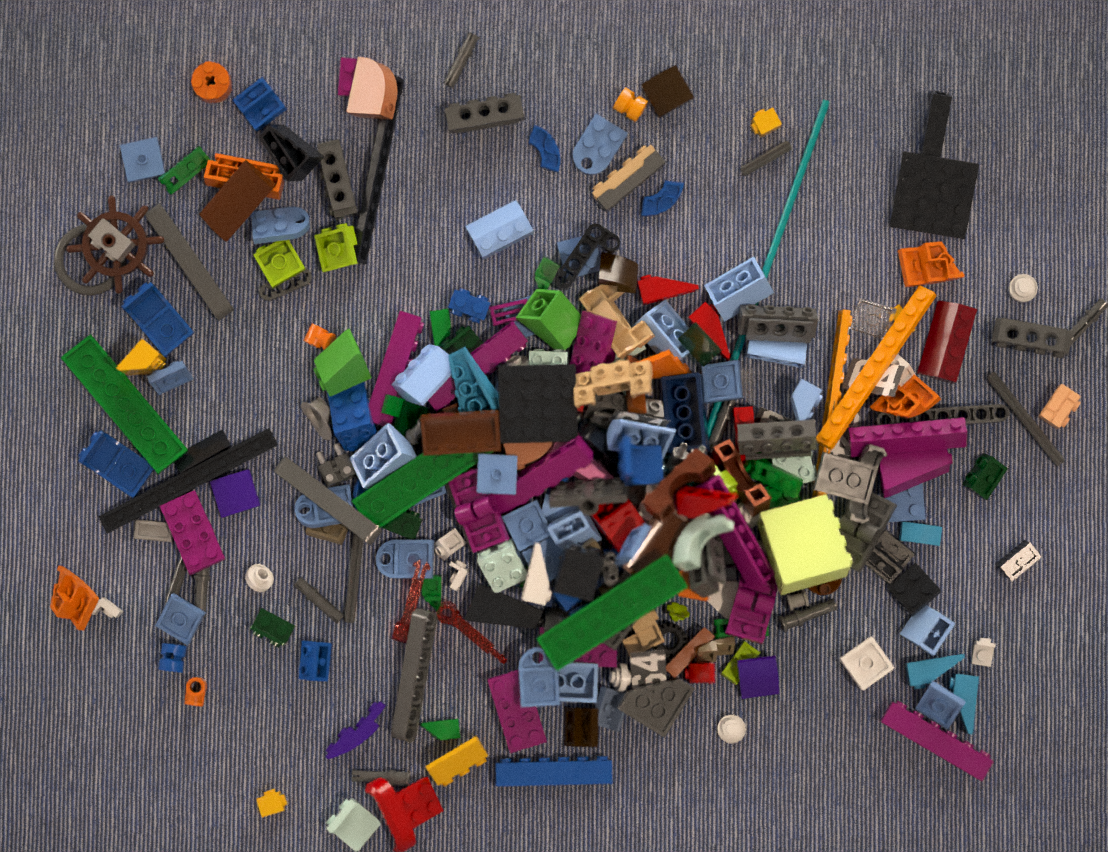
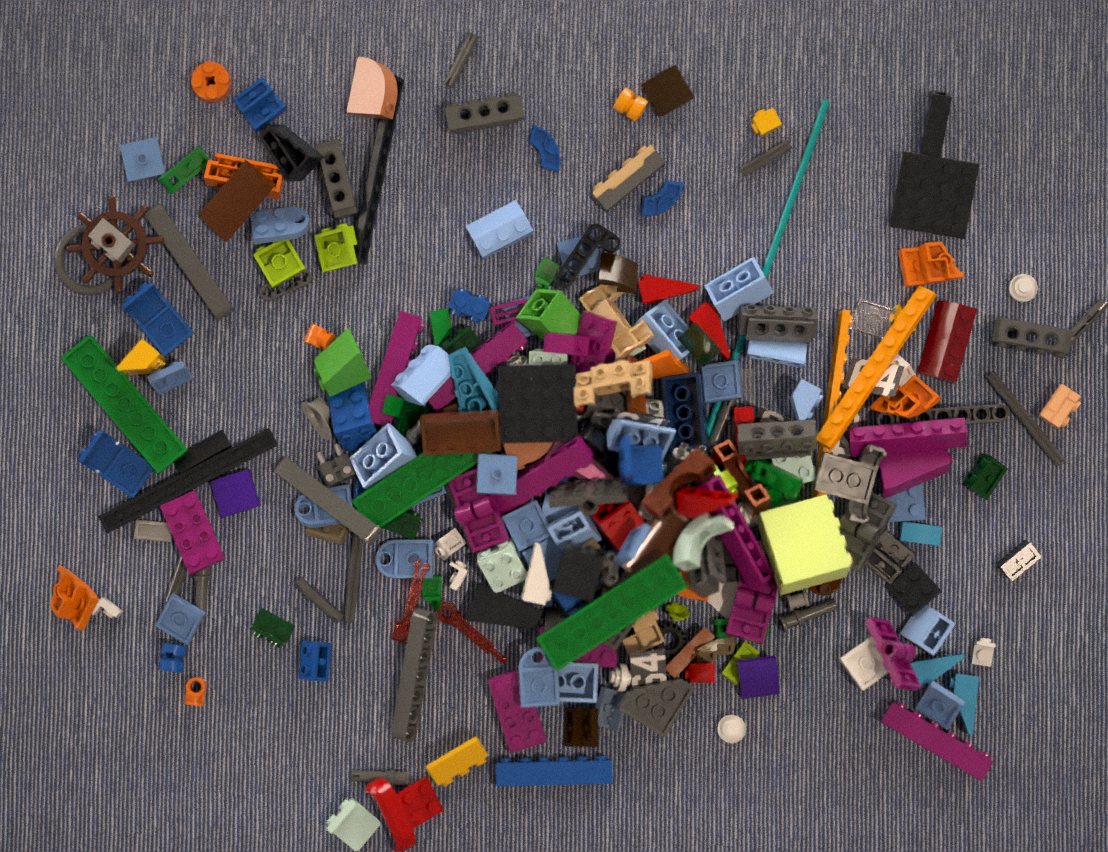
white plate [245,564,274,592] -> none
yellow brick [256,789,288,817] -> none
dark purple slope [325,701,387,759] -> none
magenta plate [338,57,357,97] -> none
green slope [420,719,460,740] -> none
medium blue plate [573,114,628,175] -> none
none -> magenta slope [543,333,589,356]
none -> magenta plate [865,617,922,691]

